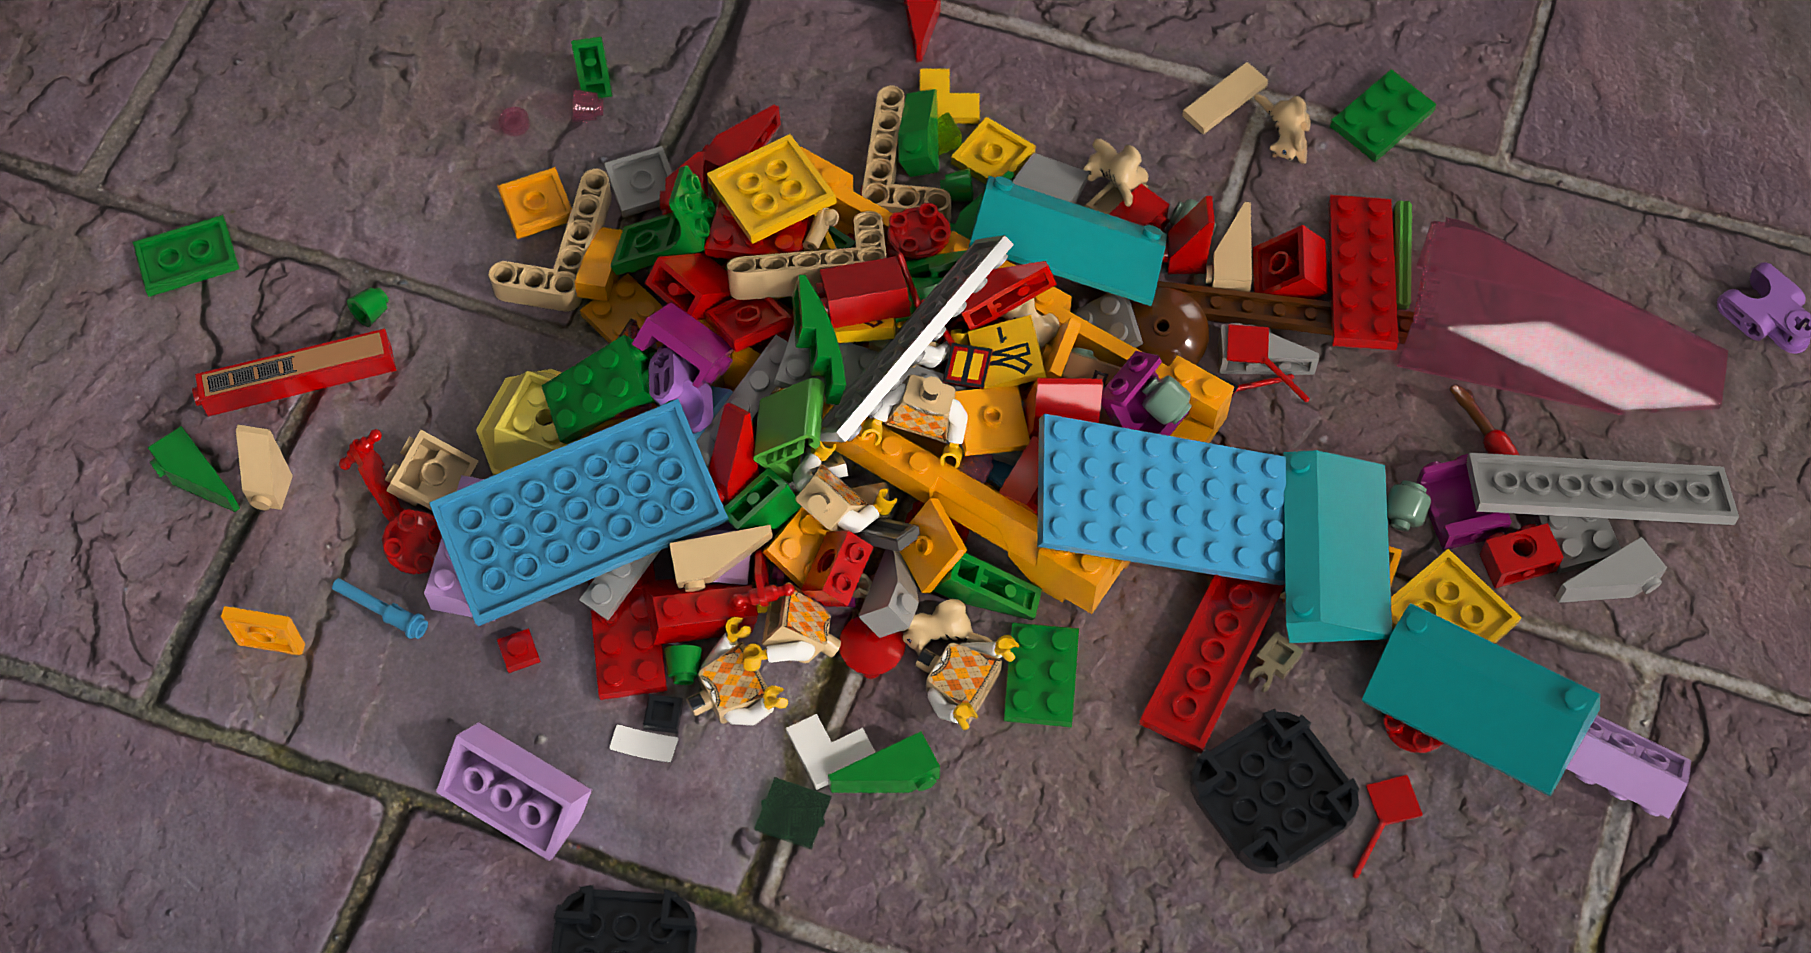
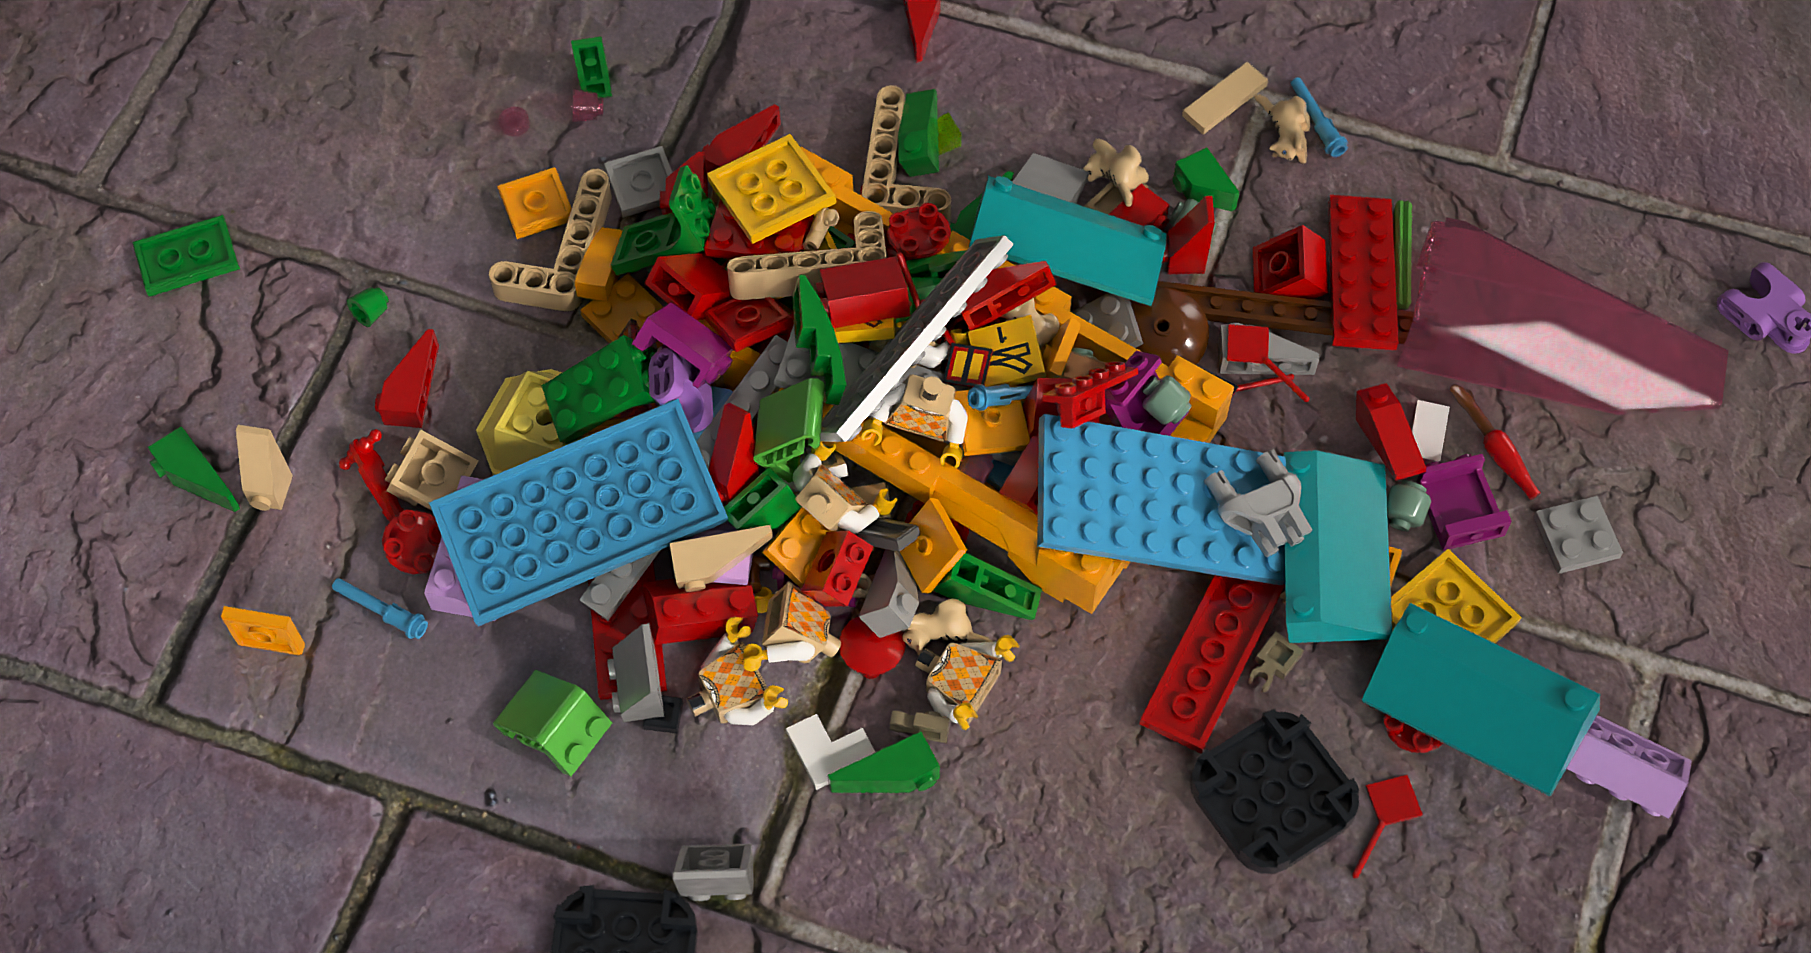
brick [192,328,397,417] -> none
lavender slope [436,722,592,861] -> none
red plate [497,628,541,673] -> none
white sticker [610,724,678,762] -> none
green hat [664,645,702,685] -> none
red piece [732,543,795,607] -> none
clear green piece [754,777,832,850] -> none
yellow tile [920,69,980,124] -> none
green hat [940,168,974,202] -> none
yellow tile [951,116,1036,184] -> none
green plate [1004,623,1079,727] -> none
tan slope [1205,202,1252,292] -> none
green plate [1330,69,1437,162] -> none
light grey plate [1466,453,1739,525] -> none
red brick [1479,523,1564,589] -> none
light grey slope [1555,537,1667,603] -> none
none -> red slope [375,329,439,428]
none -> bright green piece [493,670,612,776]
none -> light grey slope [607,624,664,722]
none -> light grey slope [673,844,754,901]
none -> dark tan plate [890,711,950,743]
none -> dark azure pin [968,384,1033,411]
none -> red bracket [1042,361,1138,429]
none -> green slope [1172,147,1240,212]
none -> light grey connector [1204,449,1312,557]
none -> dark azure pin [1290,77,1348,157]
none -> red slope [1356,383,1426,481]
none -> white tile [1411,400,1450,465]

